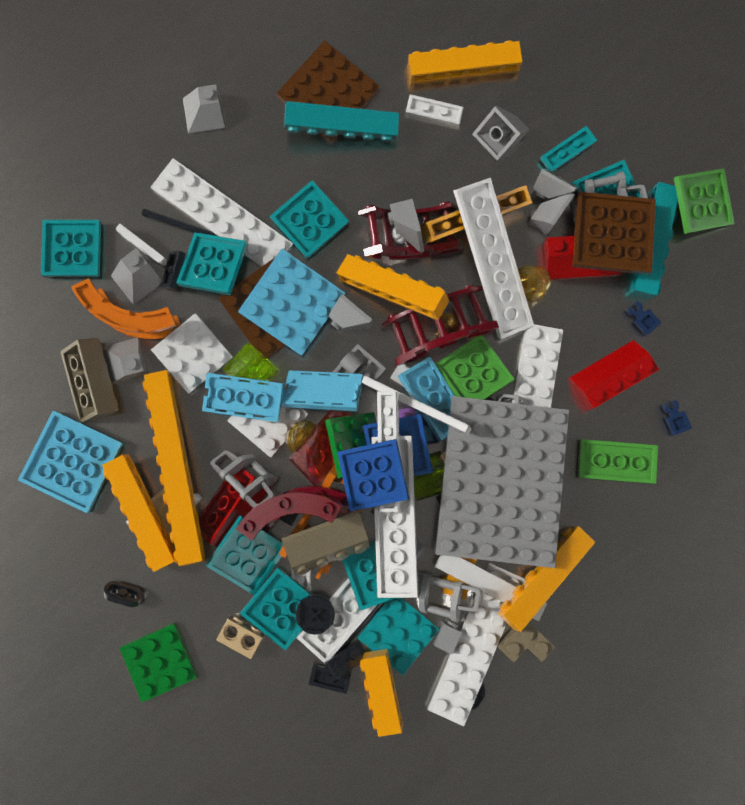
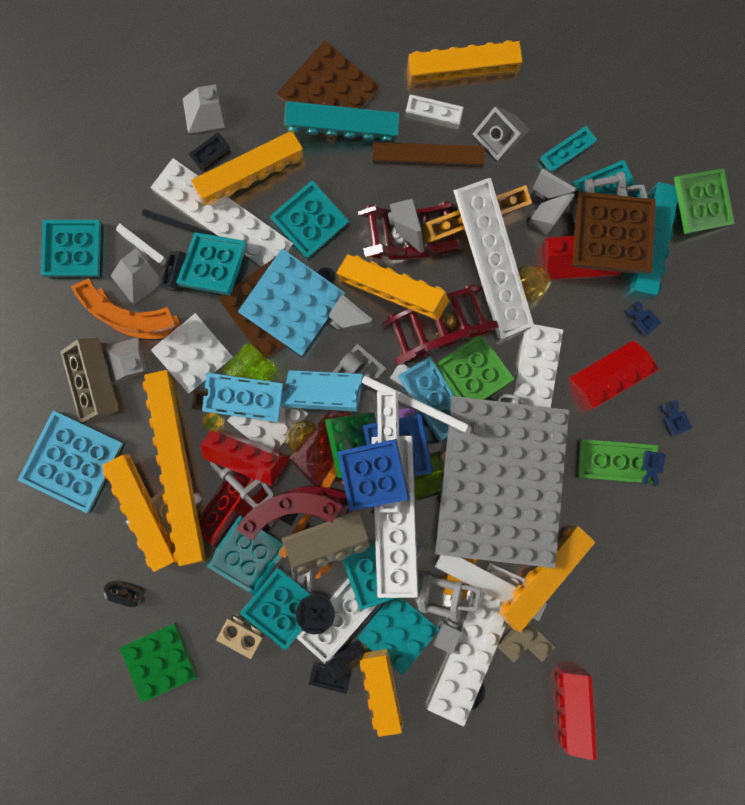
none -> black plate [189,132,231,170]
none -> light orange brick [191,132,303,206]
none -> dark brown tile [192,390,208,410]
none -> red slope [201,430,291,486]
none -> clear yellow tile [202,412,222,431]
none -> black plate [317,267,335,284]
none -> reddish brown tile [373,142,485,166]
none -> red slope [557,668,597,760]
none -> dark blue plate [641,450,666,486]

